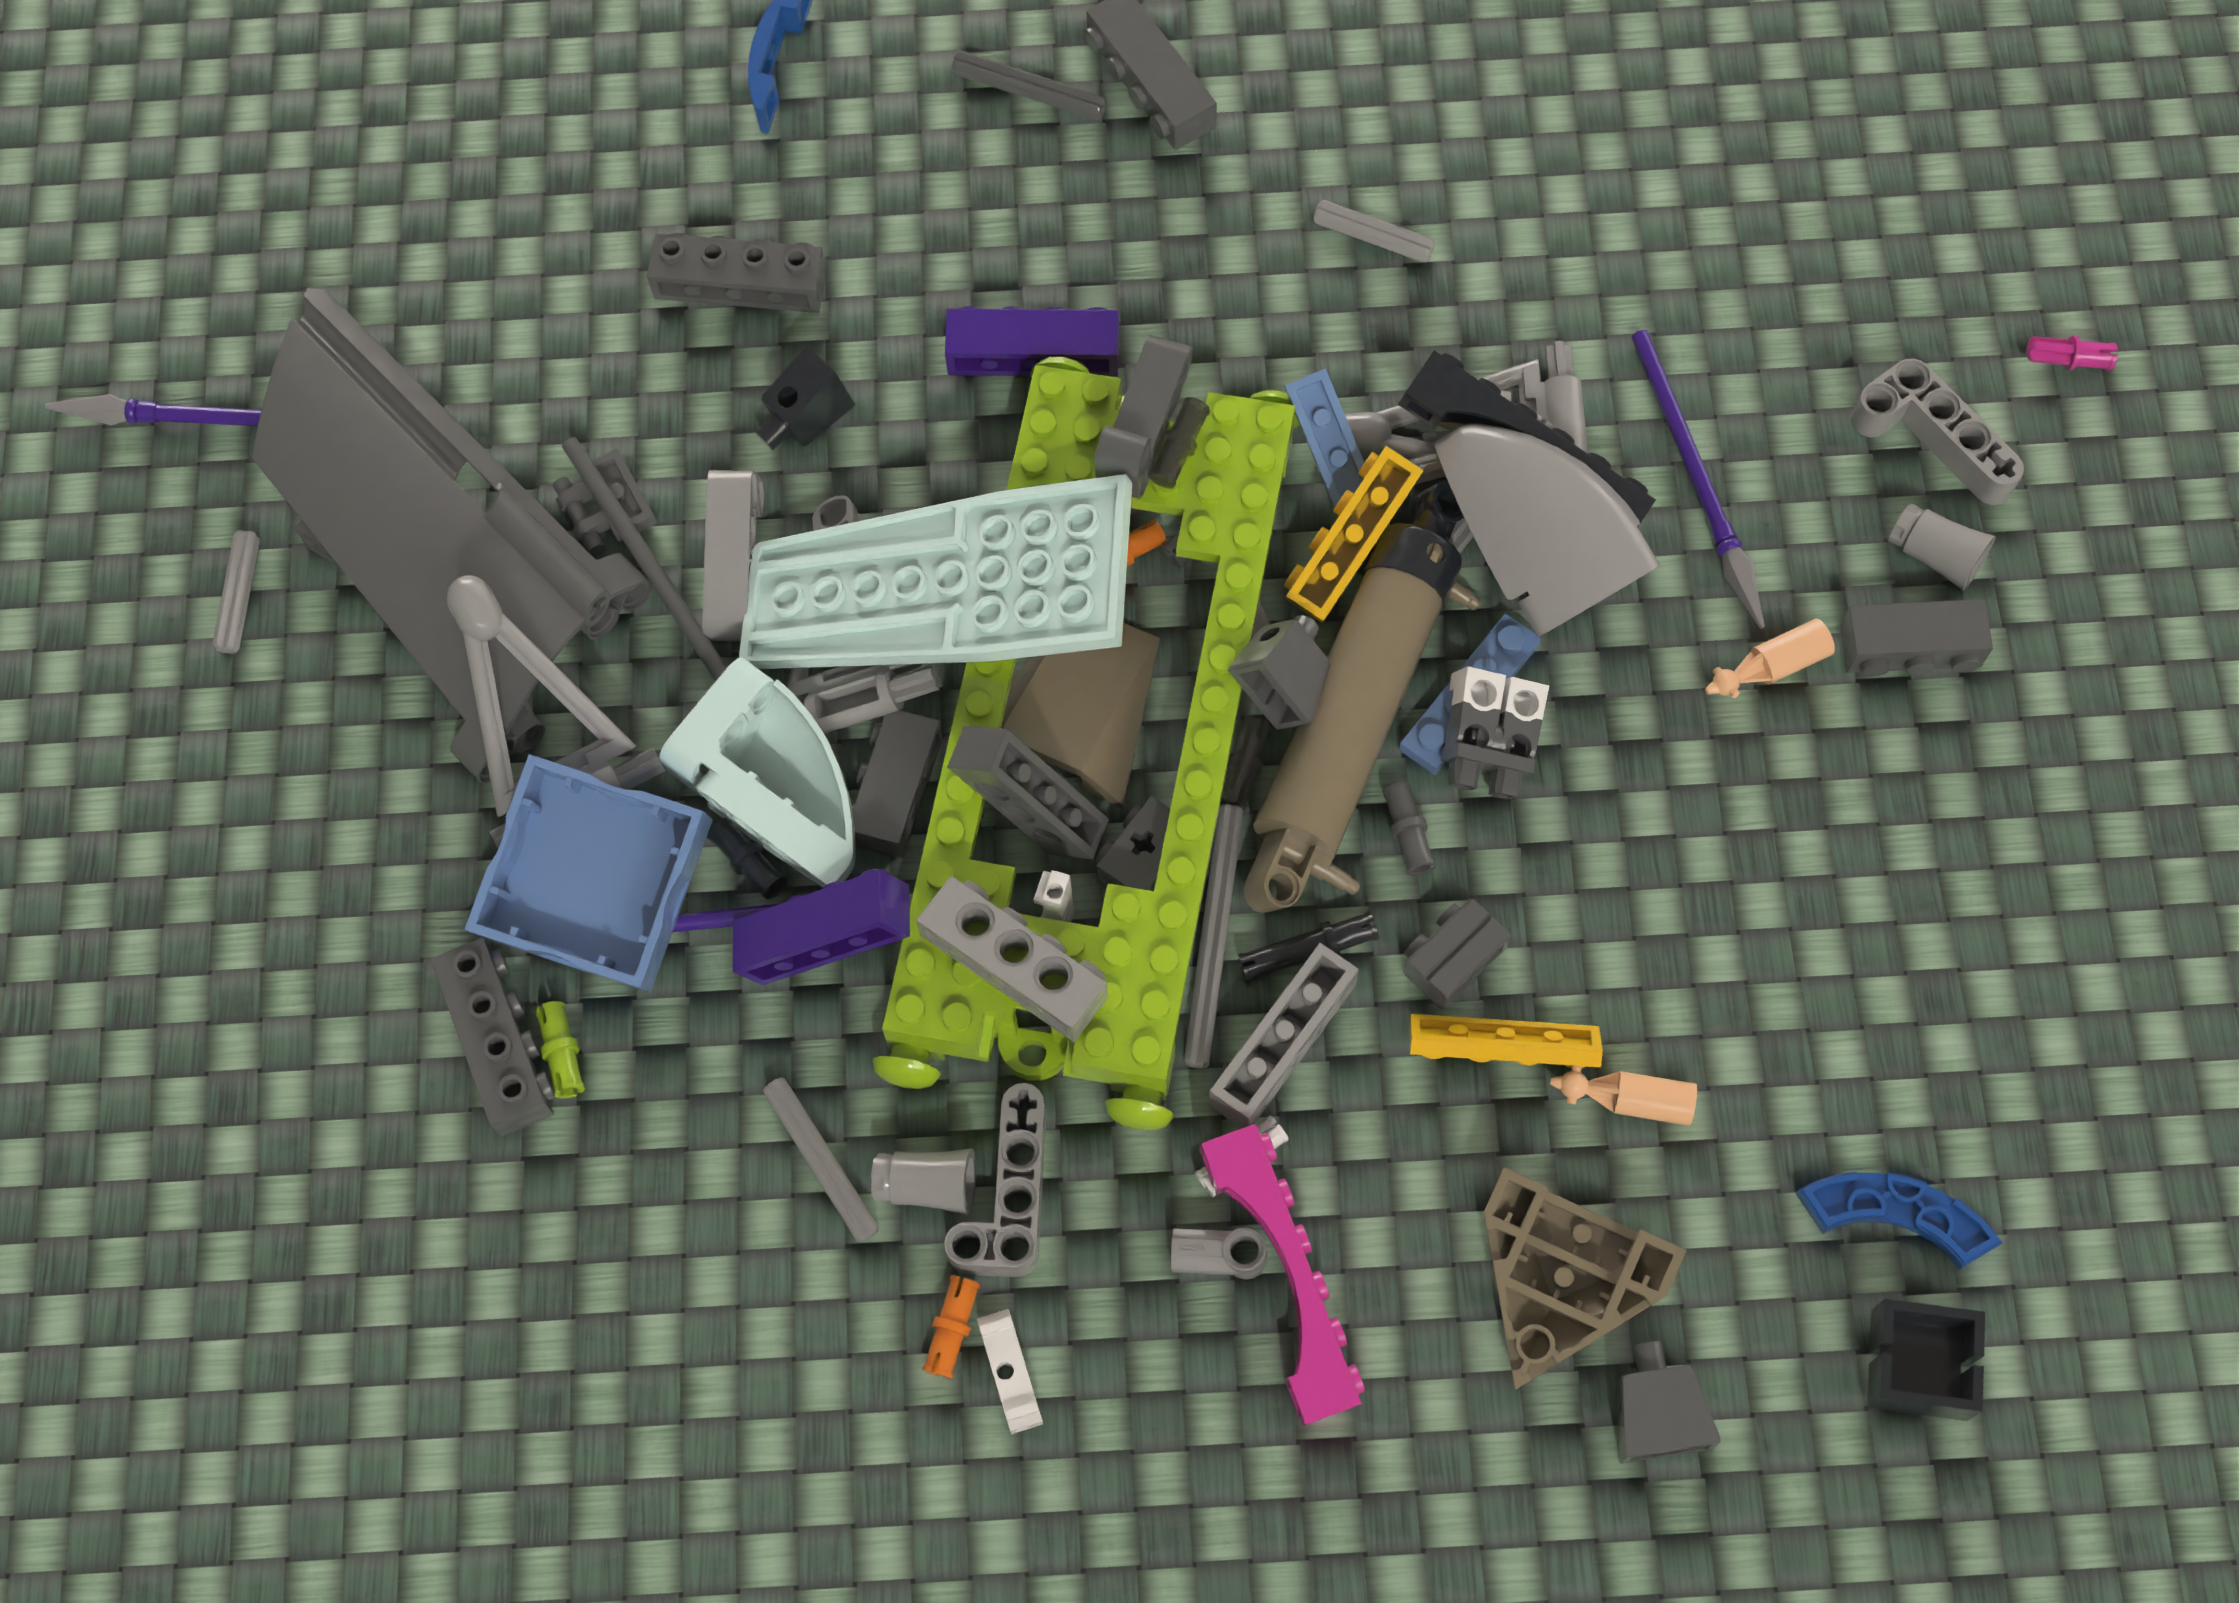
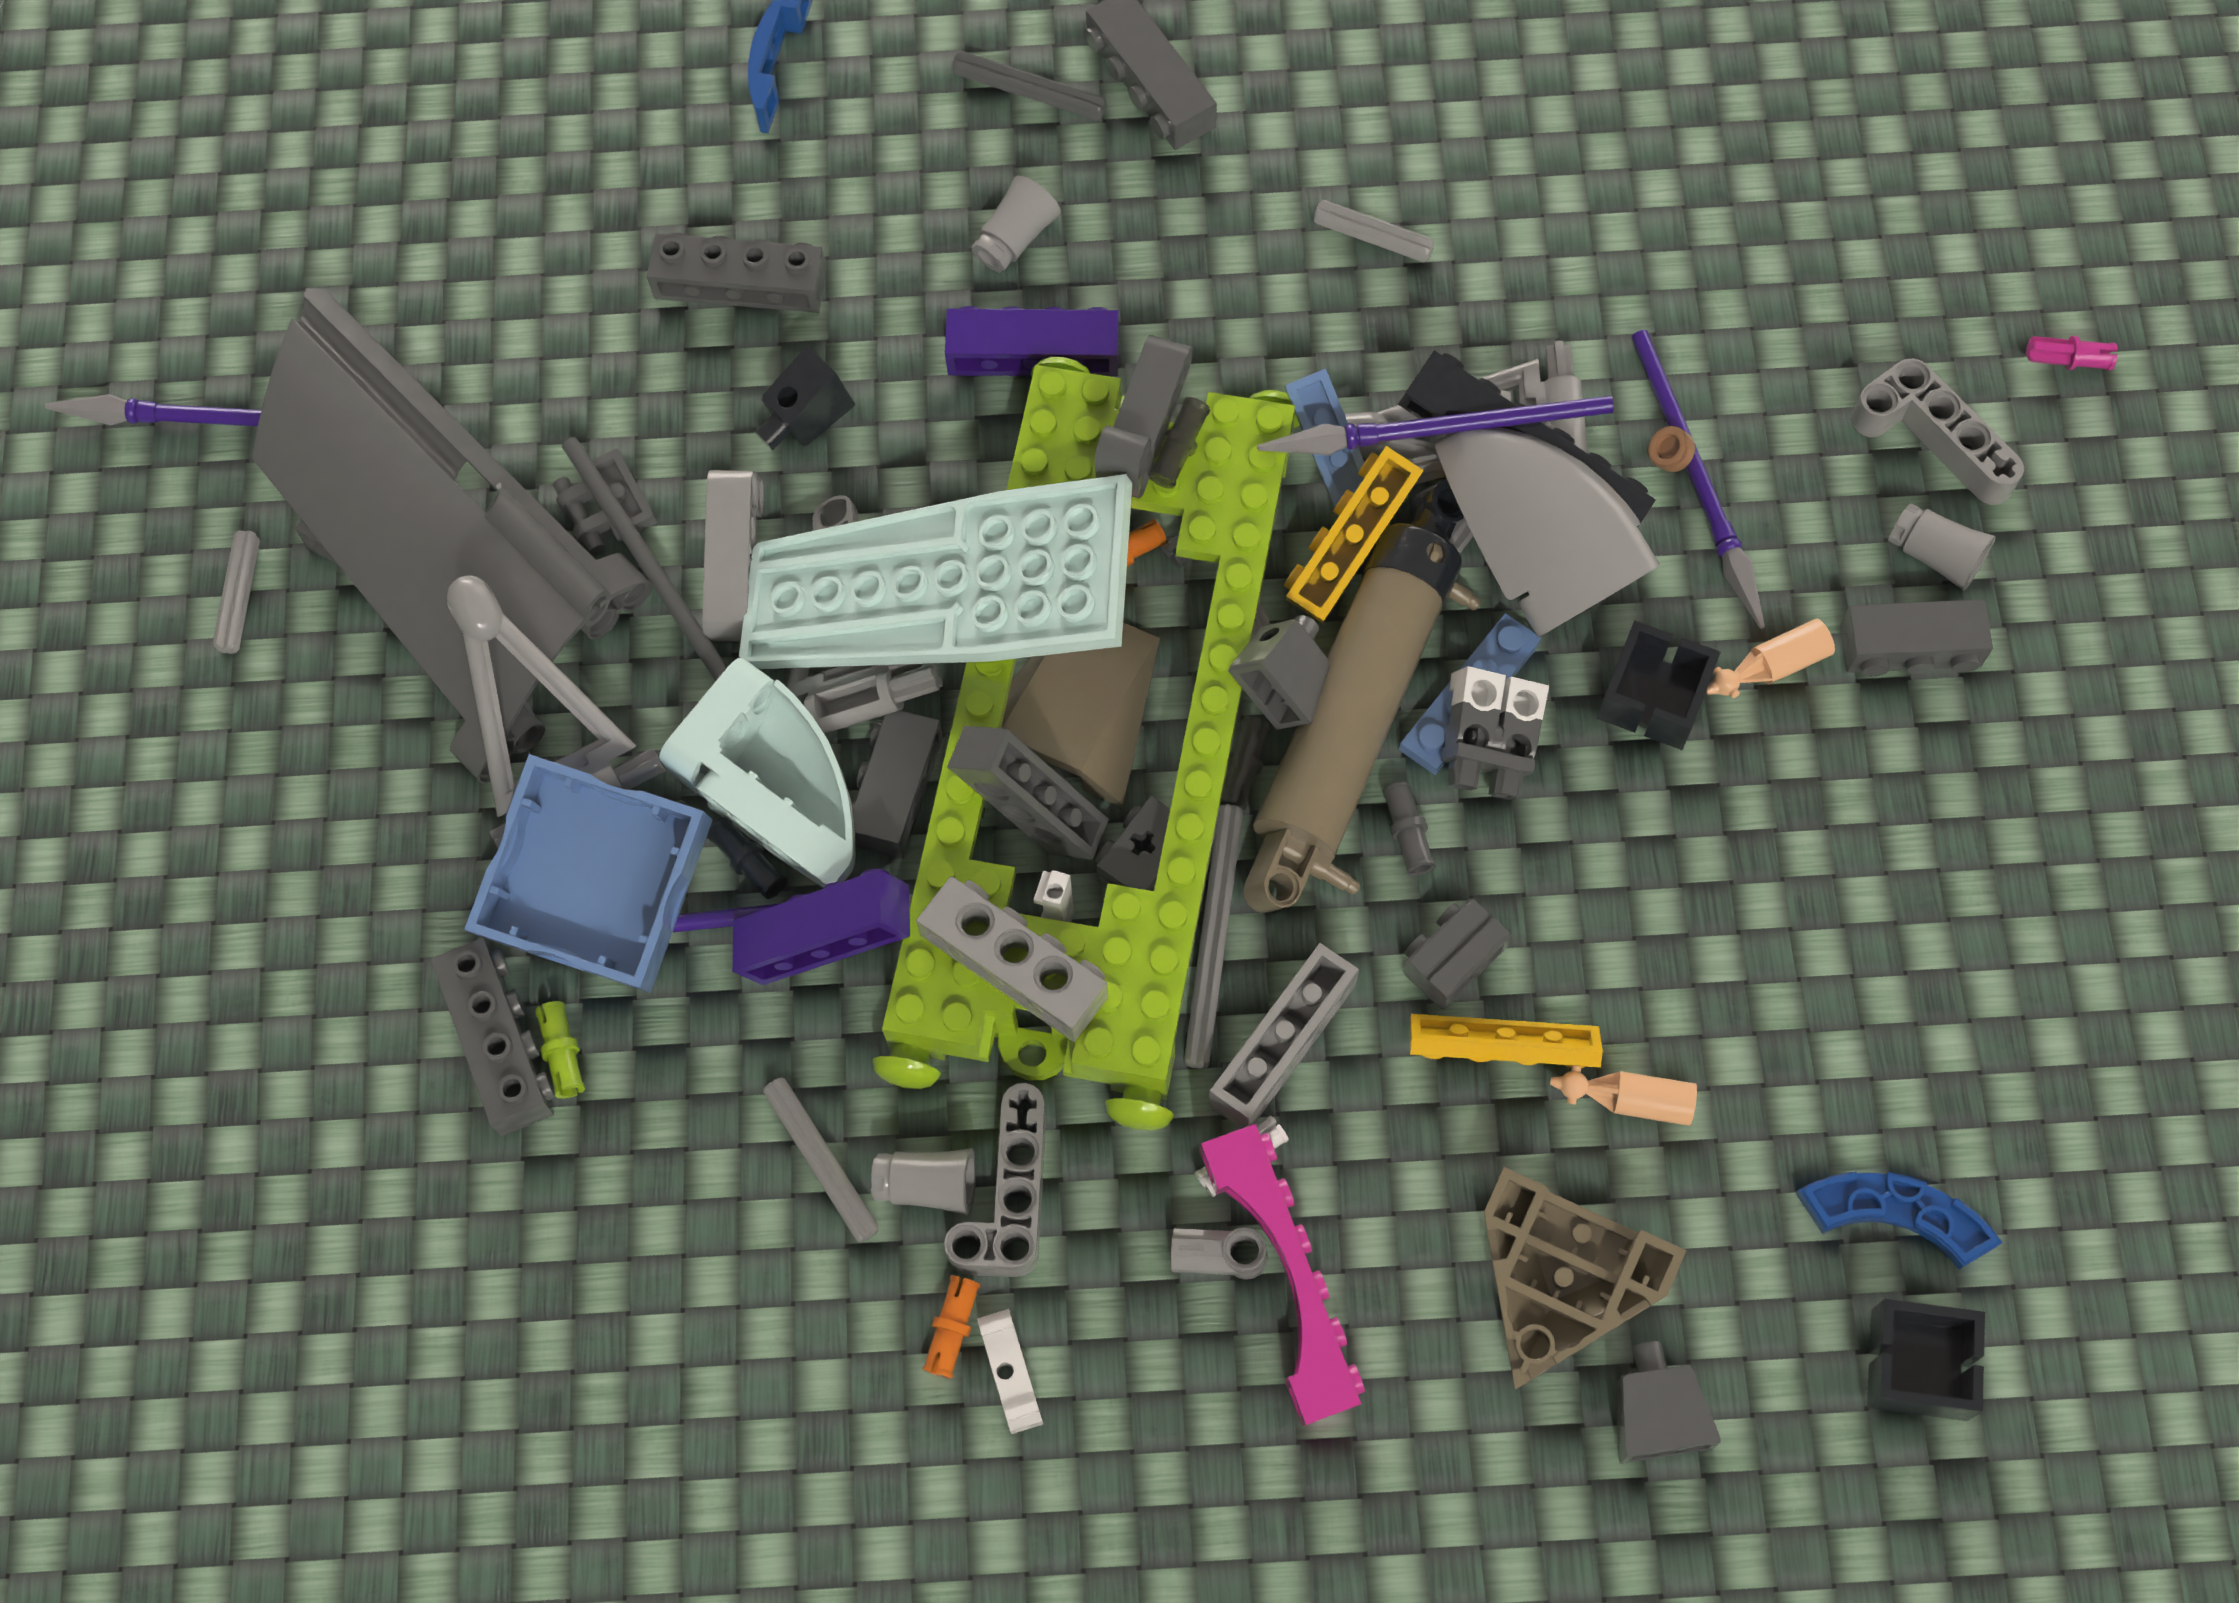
black pin [1237,911,1379,982] -> none
none -> light grey plant [971,175,1061,273]
none -> dark purple piece [1257,395,1614,455]
none -> black piece [1597,620,1721,750]
none -> medium nougat tile [1648,426,1695,472]

